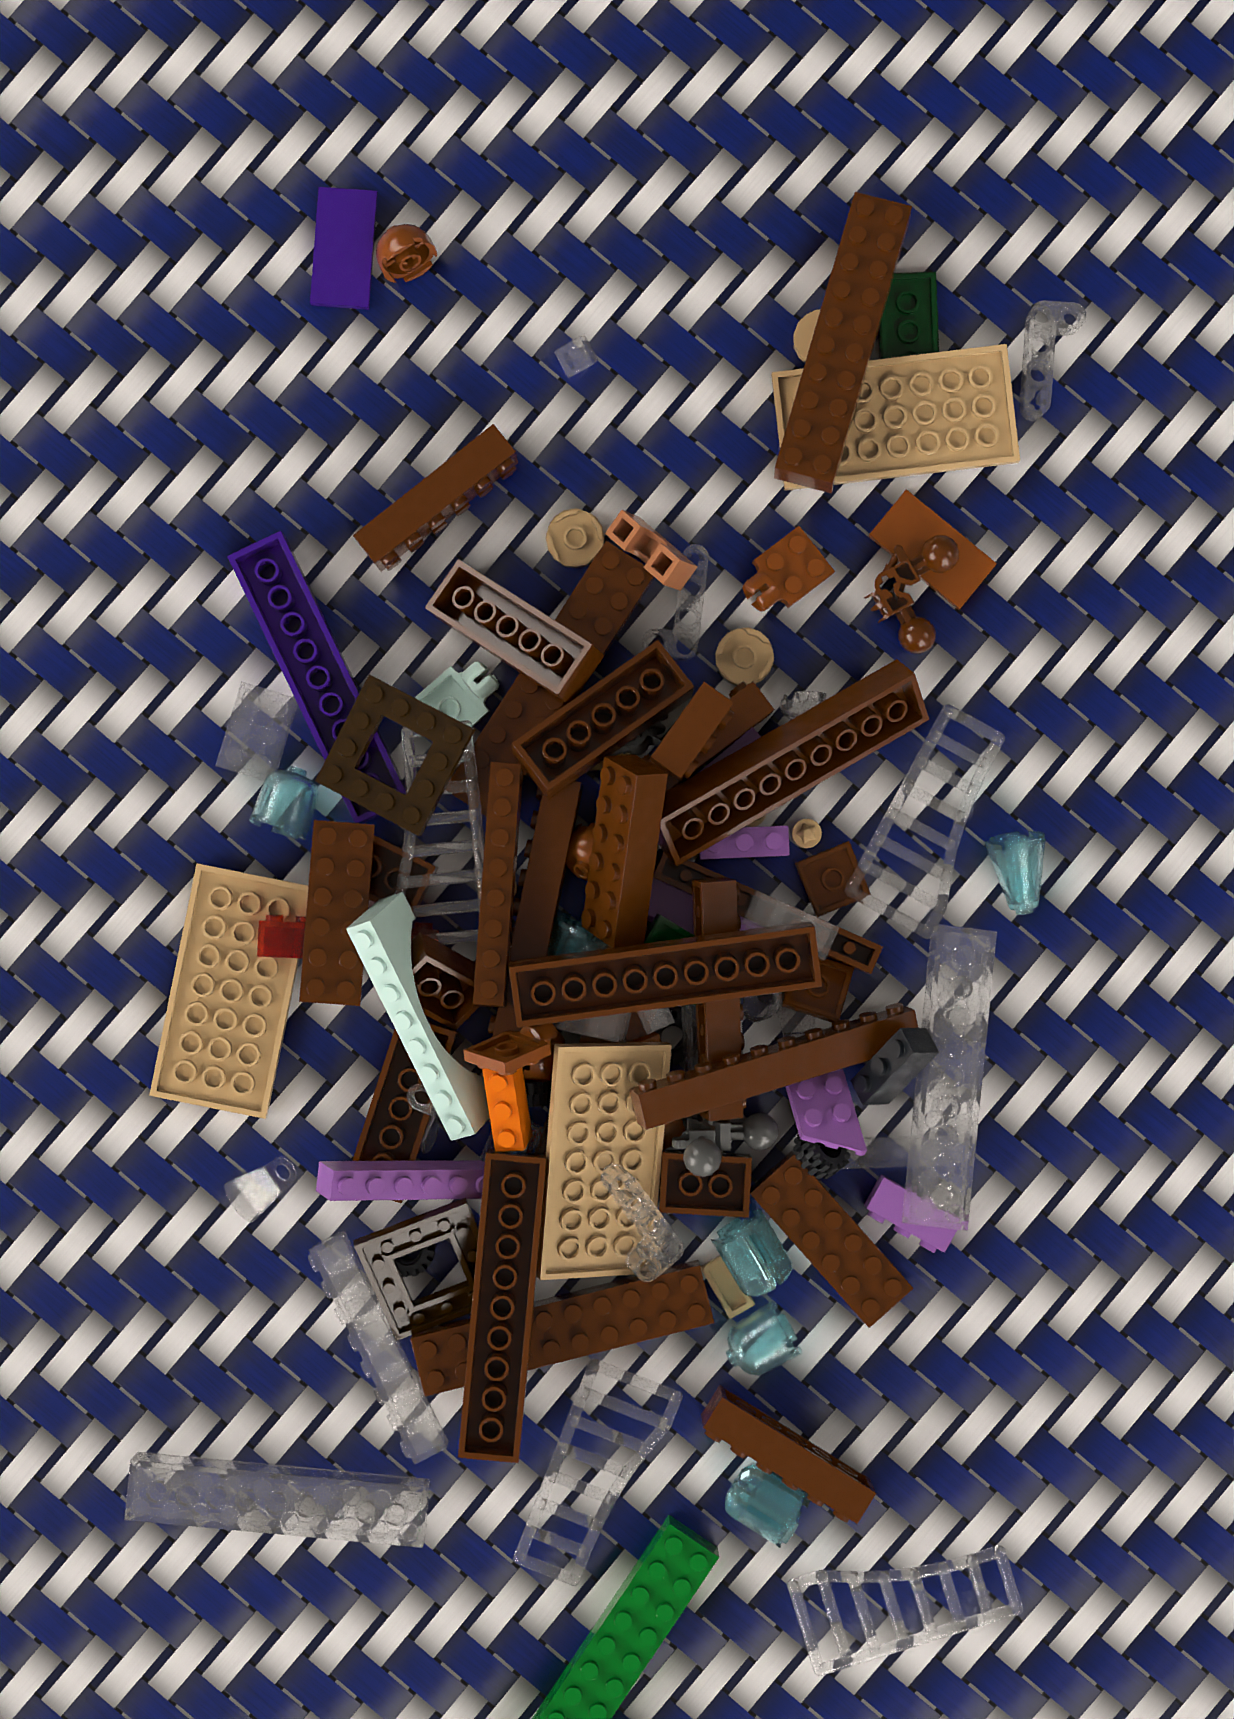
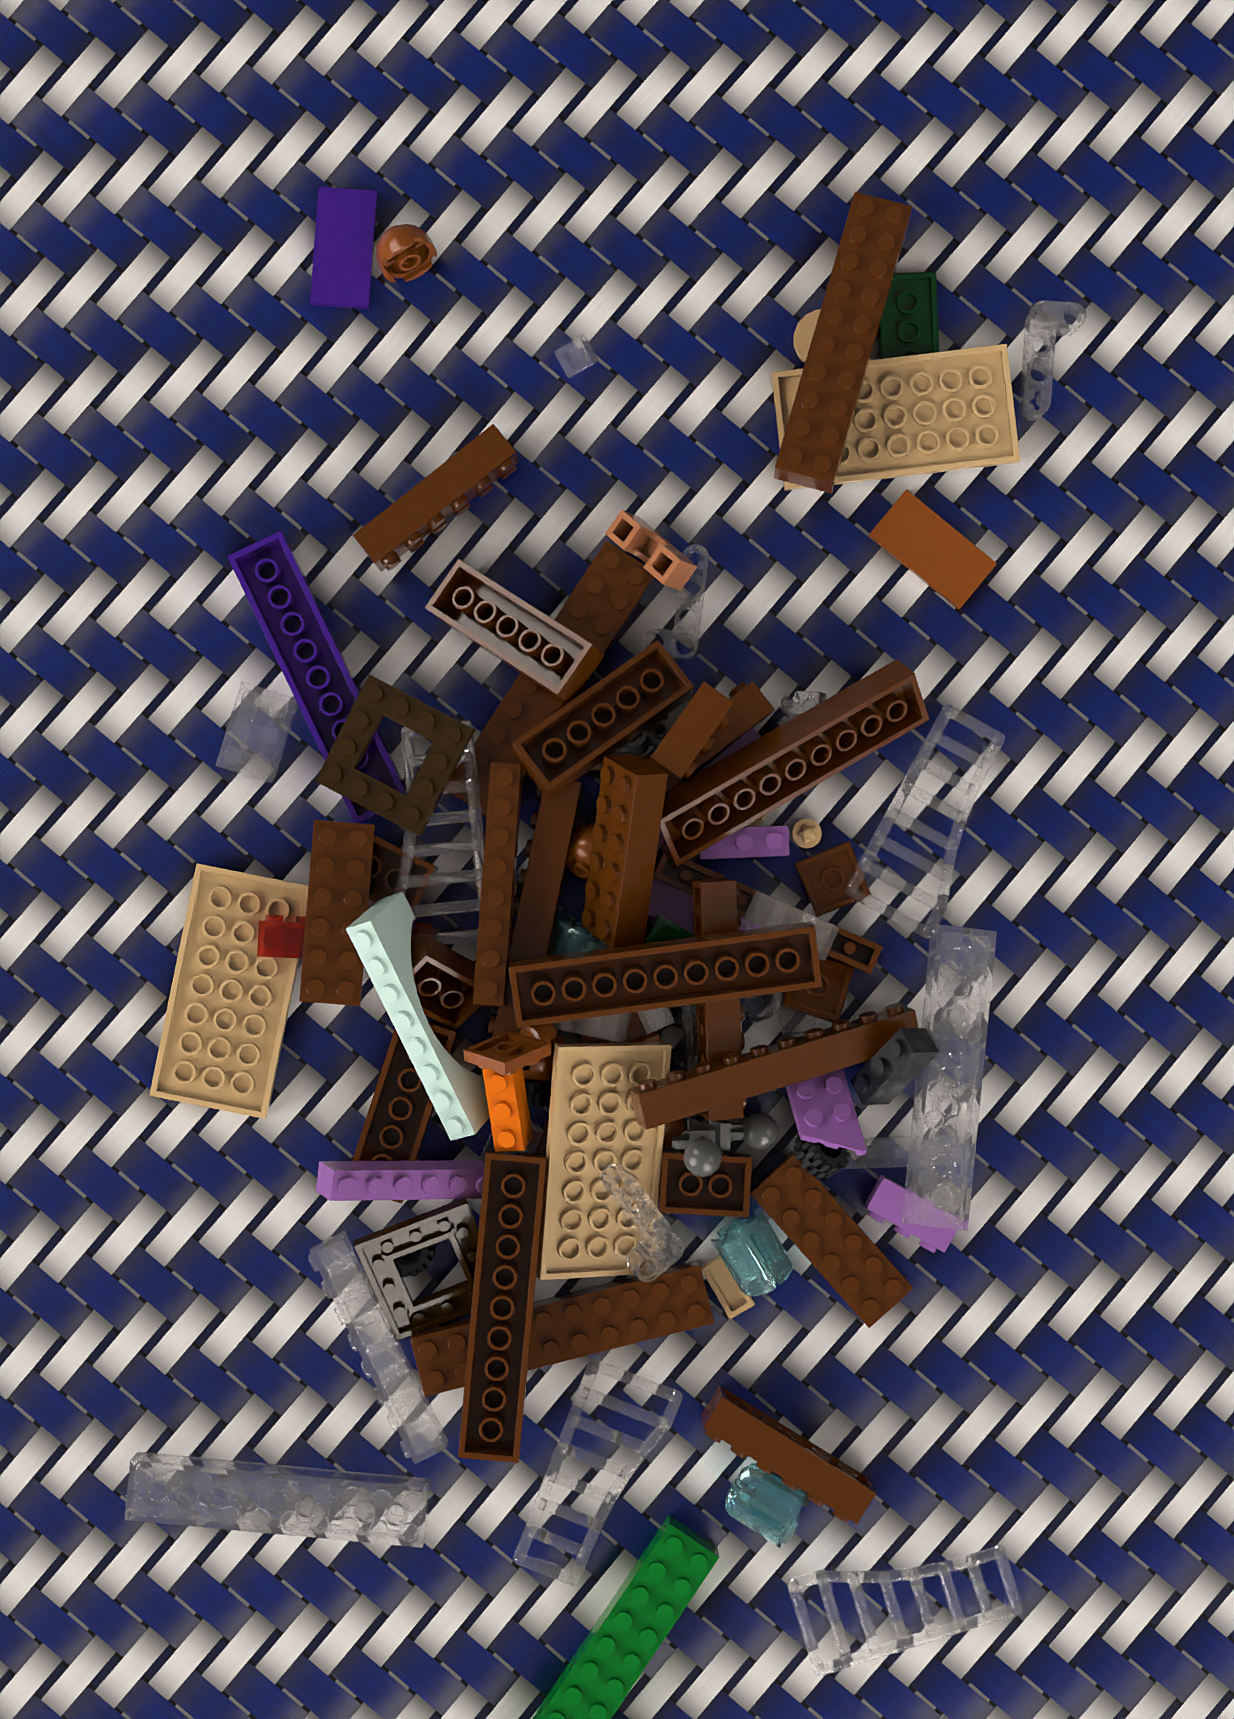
clear piece [225,1157,297,1223] -> none
clear light blue cylinder [249,766,319,840] -> none
clear piece [407,1084,439,1154] -> none
light aqua plate [415,661,499,727] -> none
tan tile [546,508,604,568] -> none
tan tile [715,627,774,685] -> none
clear light blue cylinder [726,1301,802,1376] -> none
dark orange plate [742,526,835,612] -> none
reddish brown piece [864,535,959,654] -> none
clear light blue cone [985,831,1046,915] -> none

